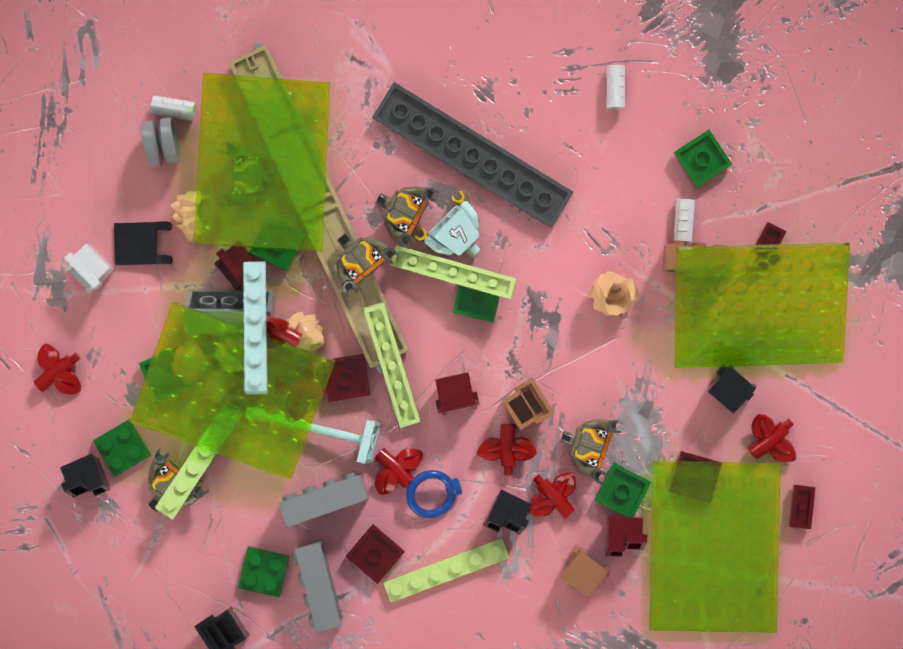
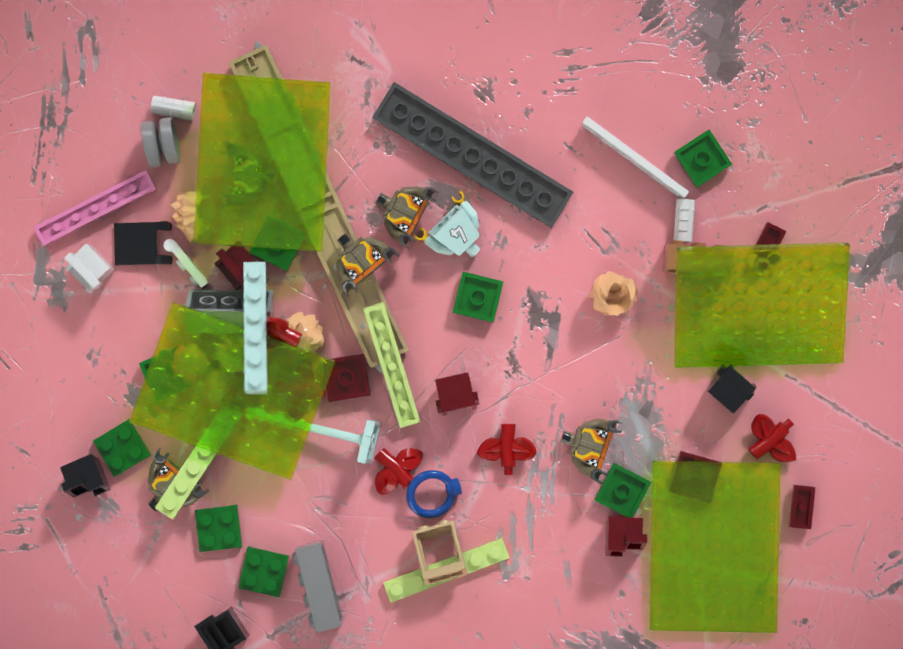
red plant [34,344,81,395] -> none
light grey brick [278,471,369,527] -> none
dark red plate [345,524,405,584] -> none
yellowish green plate [390,245,517,300] -> none
black plate [483,489,532,535] -> none
nougat plate [502,377,555,430] -> none
red plant [528,472,576,519] -> none
nougat plate [561,545,609,598] -> none
white axle [606,65,626,110] -> none
none -> bright pink plate [33,170,157,246]
none -> plate [164,239,210,289]
none -> green plate [195,504,243,552]
none -> tan window [412,520,468,585]
none -> white tile [581,116,689,199]

